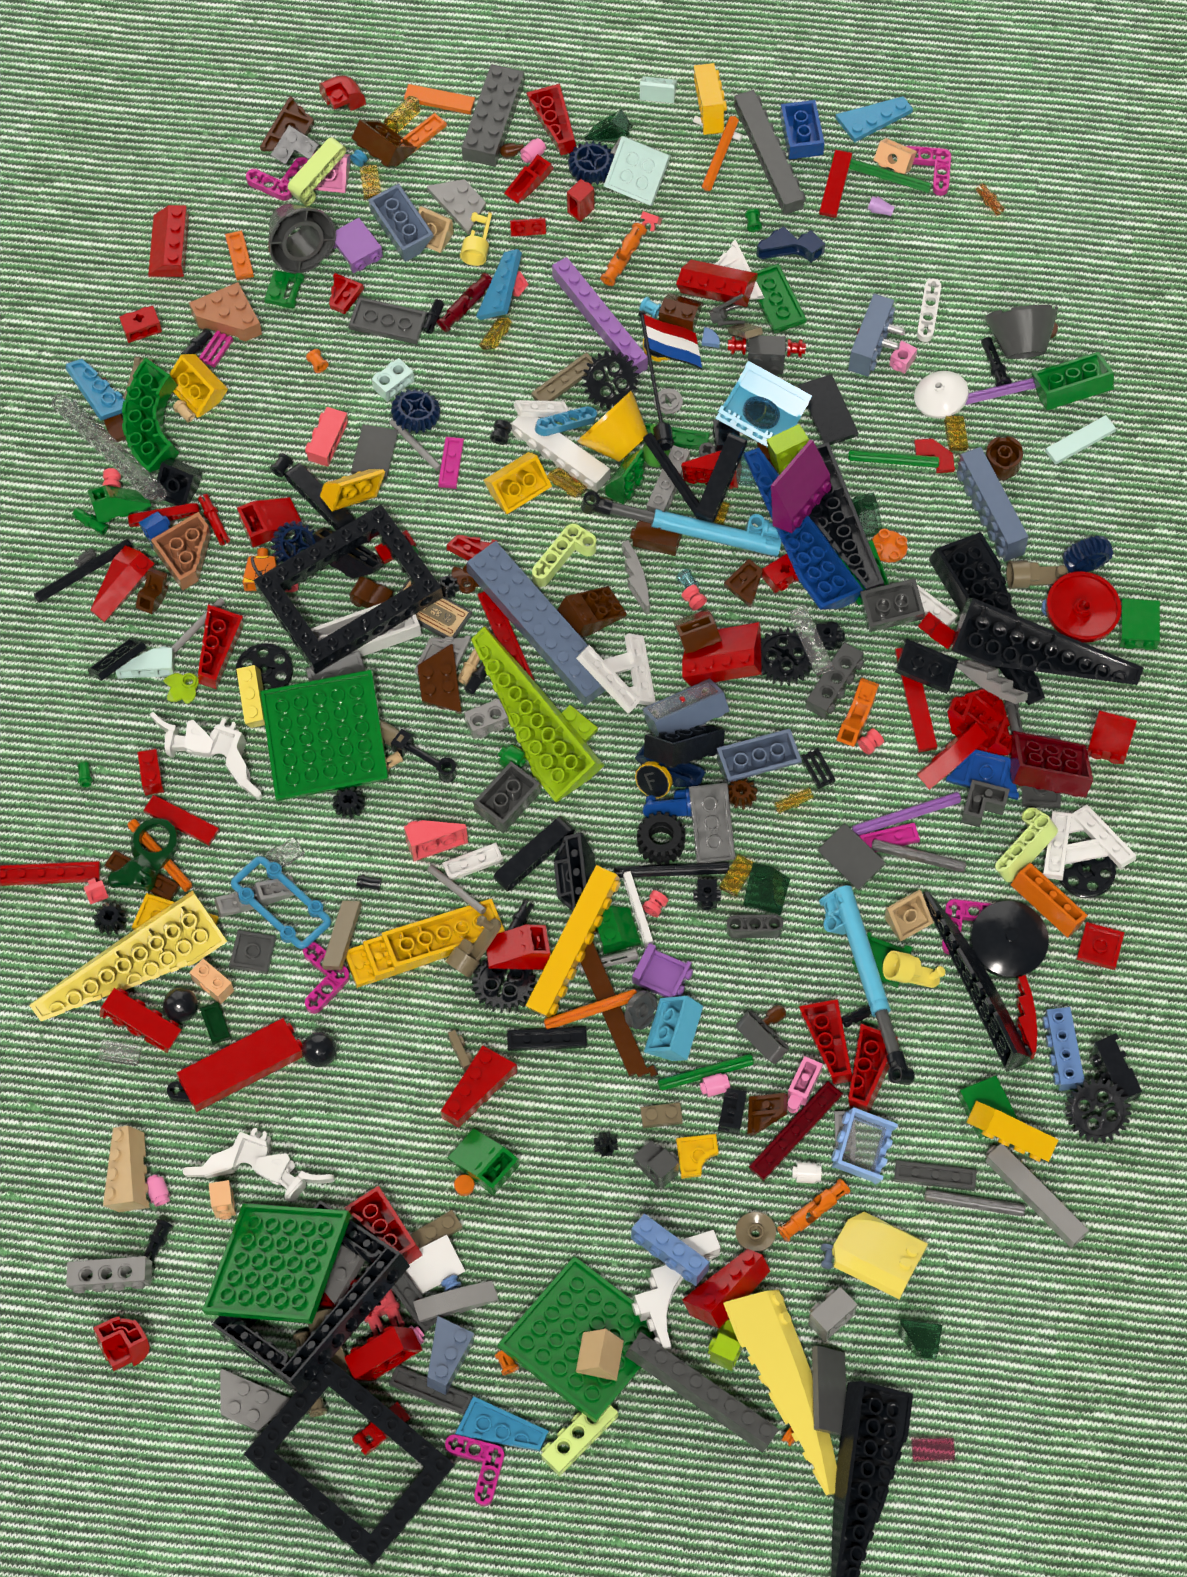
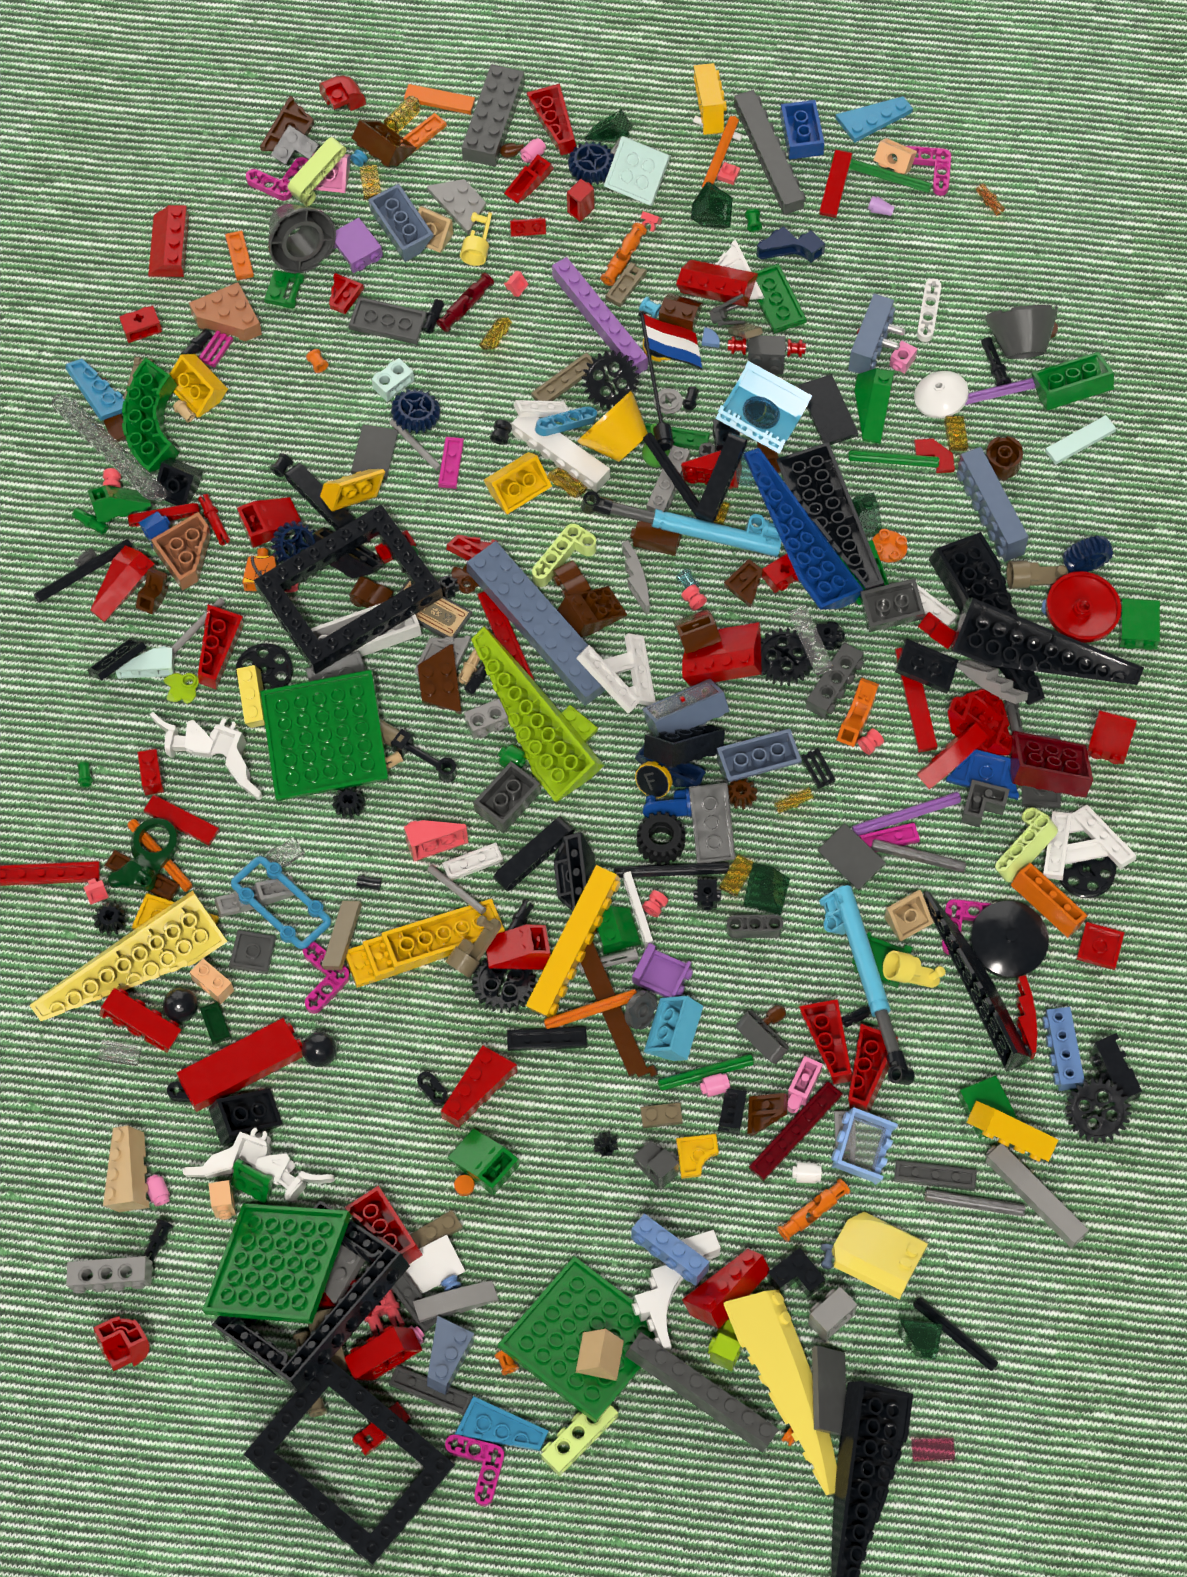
light grey wing [220,1369,290,1432] -> none
coral brick [305,407,348,467] -> none
dark tan plate [448,1030,473,1073] -> none
dark azure wing [476,249,522,320] -> none
green slope [605,449,645,505] -> none
light aqua slope [640,76,677,103] -> none
dark tan dish [735,1212,776,1252] -> none
lime brick [766,424,809,475] -> none
magenta slope [771,440,832,533] -> none
none -> black slope [209,1088,283,1145]
none -> green plate [231,1158,274,1203]
none -> black beam [417,1072,448,1106]
none -> reddish brown brick [552,560,591,598]
none -> dark tan plate [605,262,647,307]
none -> black pin [682,386,699,411]
none -> clear green slope [691,181,733,228]
none -> coral tile [717,162,740,185]
none -> black brick [767,1248,826,1298]
none -> green wedge [854,368,894,444]
none -> black axle [913,1297,998,1371]

